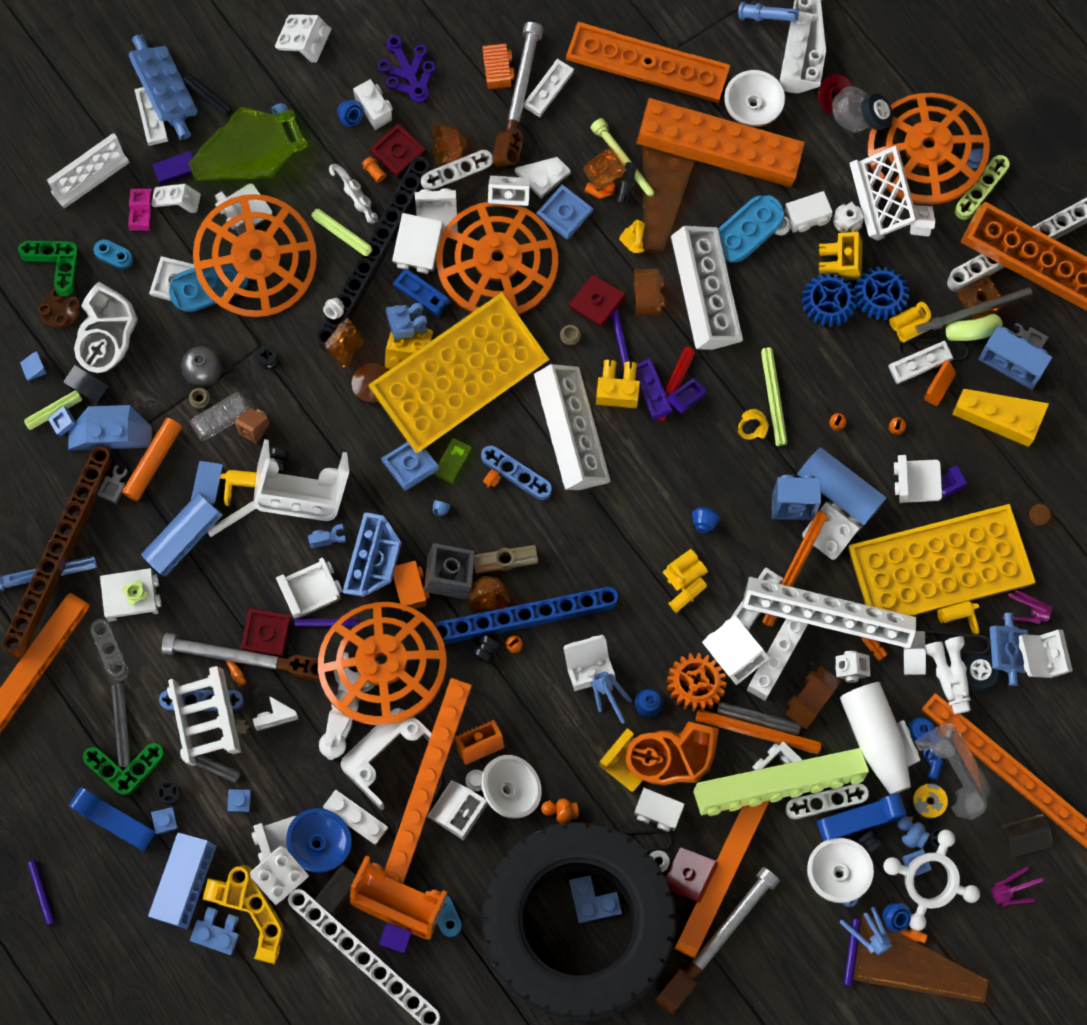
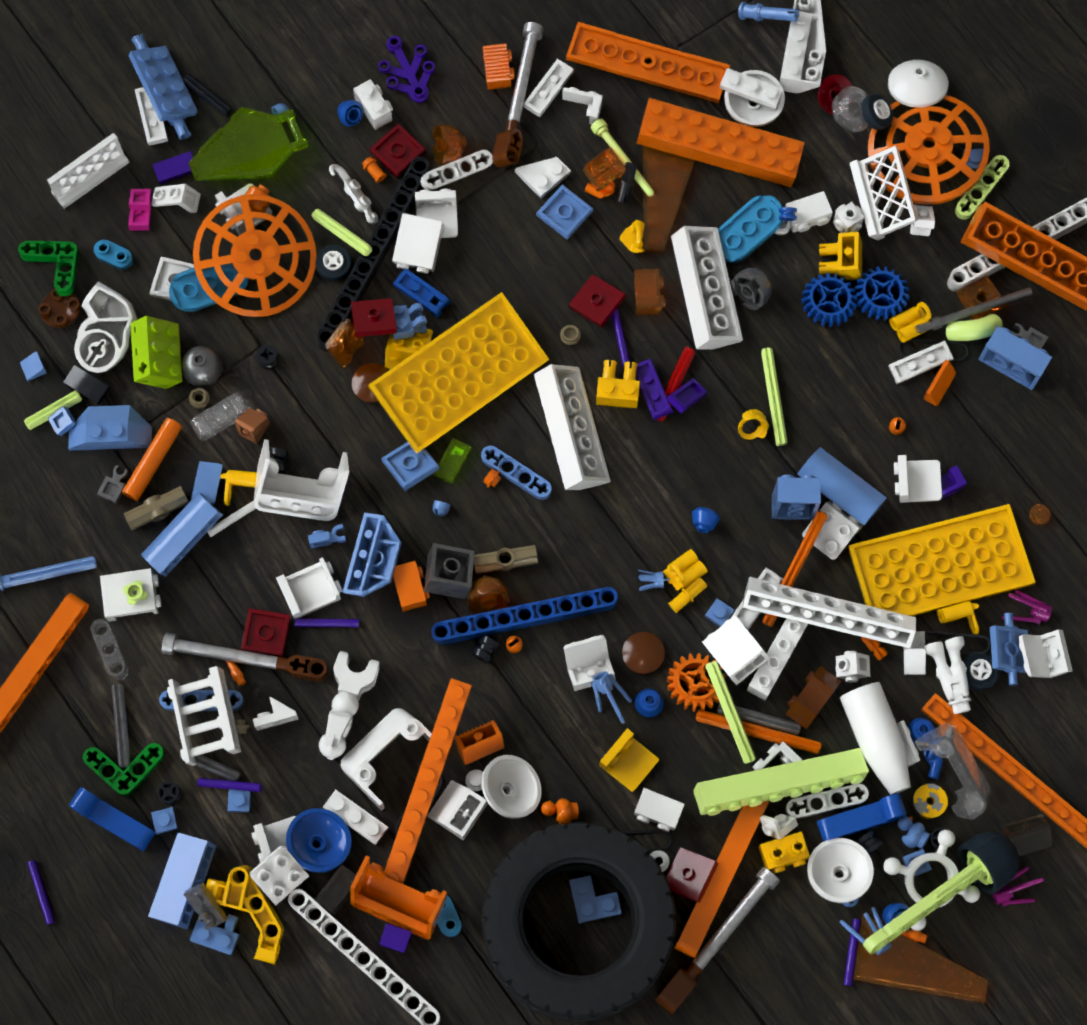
reddish brown beam [2,446,113,658] -> none
white bracket [275,15,331,62] -> none
orange dish [318,602,447,725] -> none
white plate [323,298,345,319] -> none
orange dish [436,202,558,315] -> none
white brick [488,176,530,206] -> none
orange piece [626,721,719,785] -> none
orange hinge [829,413,847,431] -> none
yellow wedge [952,389,1049,447] -> none
none -> dark tan piece [123,486,189,531]
none -> lime piece [130,316,182,389]
none -> flat silver plate [183,883,228,930]
none -> dark purple bar [198,778,262,792]
none -> orange head [244,185,271,213]
none -> black wheel [315,245,352,282]
none -> dark red plate [351,298,397,337]
none -> white bracket [562,87,603,124]
none -> reddish brown dish [622,632,665,675]
none -> medium blue piece [638,569,670,591]
none -> medium blue plate [705,598,734,627]
none -> yellowish green axle [706,661,756,764]
none -> white plate [720,68,783,109]
none -> flat silver cylinder [731,268,773,310]
none -> yellow brick [758,831,810,874]
none -> white bracket [760,813,798,840]
none -> blue bush [779,207,797,221]
none -> piece [863,832,1019,954]
none -> white dish [888,60,948,108]

